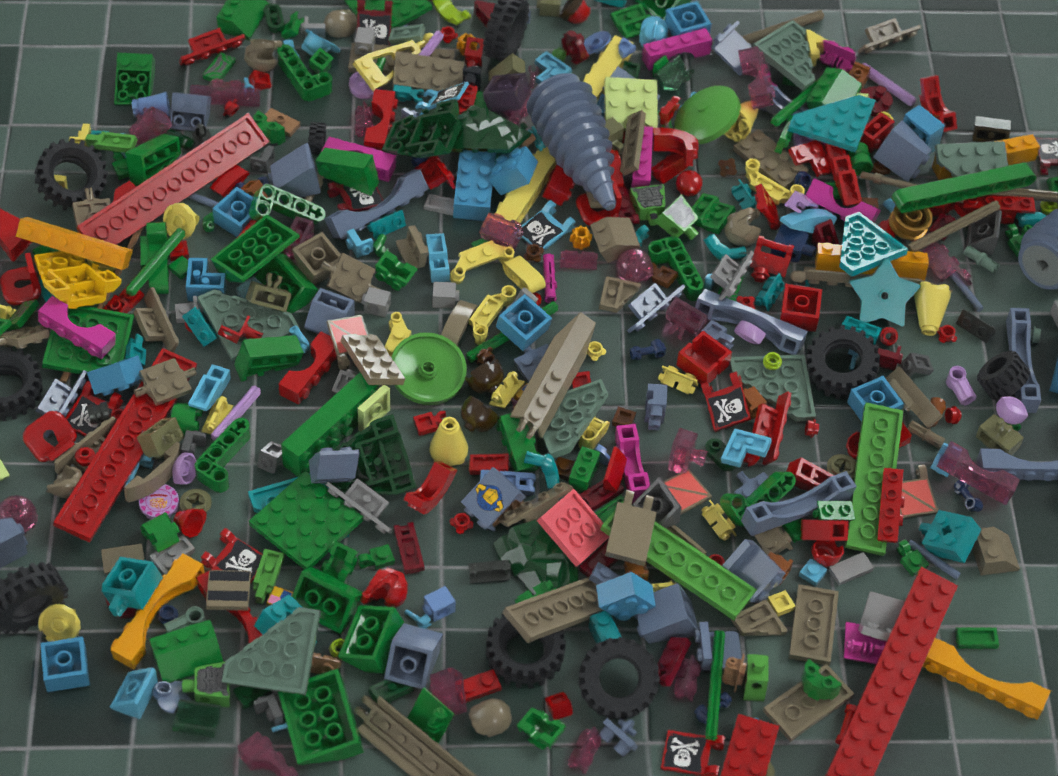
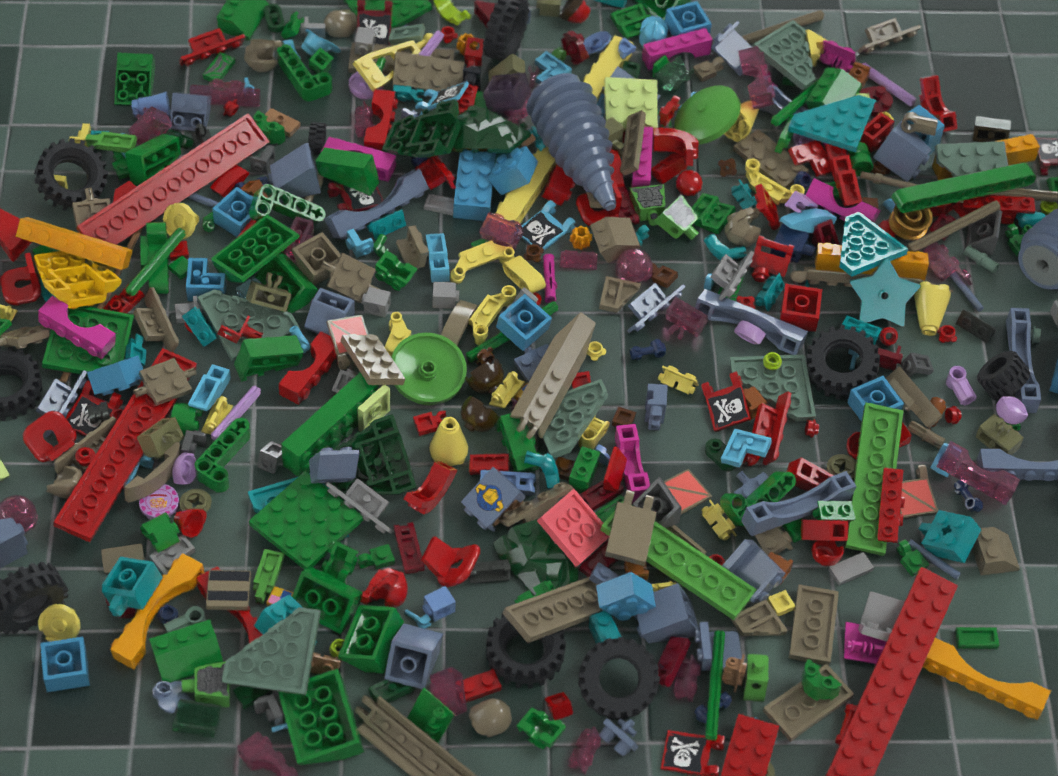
green tile [7,299,39,331] -> none
medium azure slope [110,667,158,719] -> none
flag [201,528,263,584] -> none
red slope [248,70,272,90] -> none
red plate [450,513,474,534] -> none
green beam [647,236,704,301] -> none
clear pink brick [668,428,707,474] -> none
red piece [676,331,732,384] -> none
sand blue plate [701,320,735,350] -> none
medium azure plate [799,558,827,587] -> none
none -> red piece [421,536,480,588]
none -> dark tan plate [693,56,724,82]
none -> dark tan piece [901,112,938,136]

